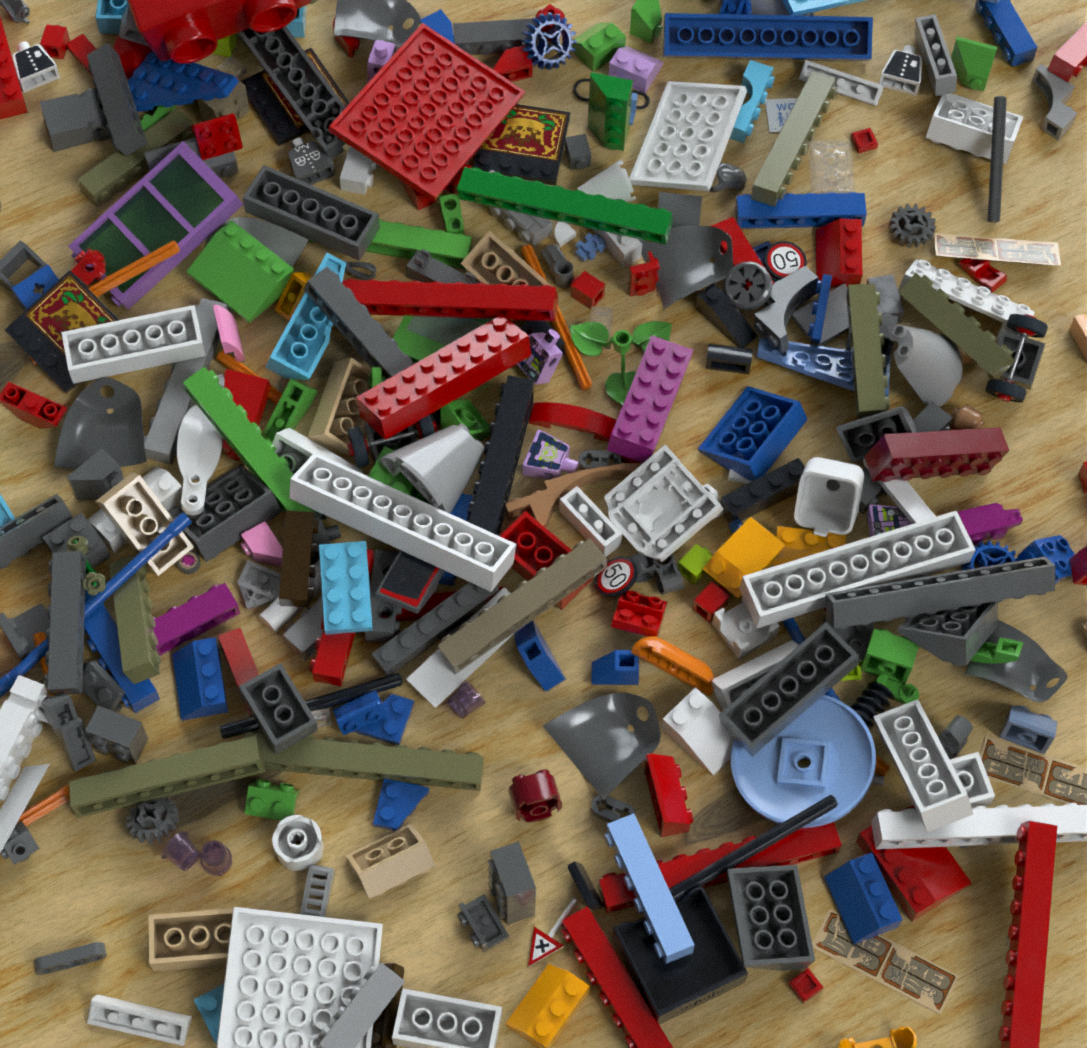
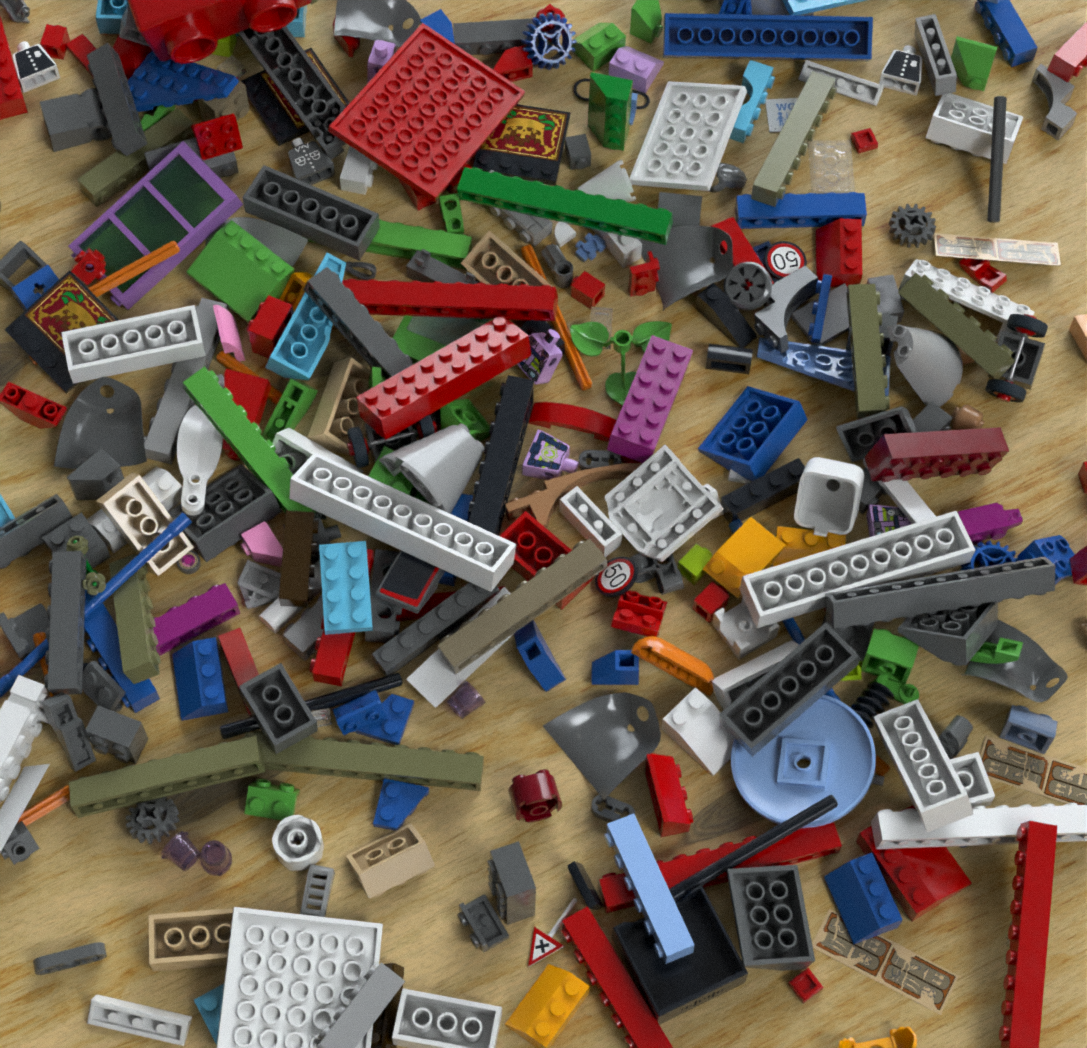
none -> red brick [247,295,294,359]

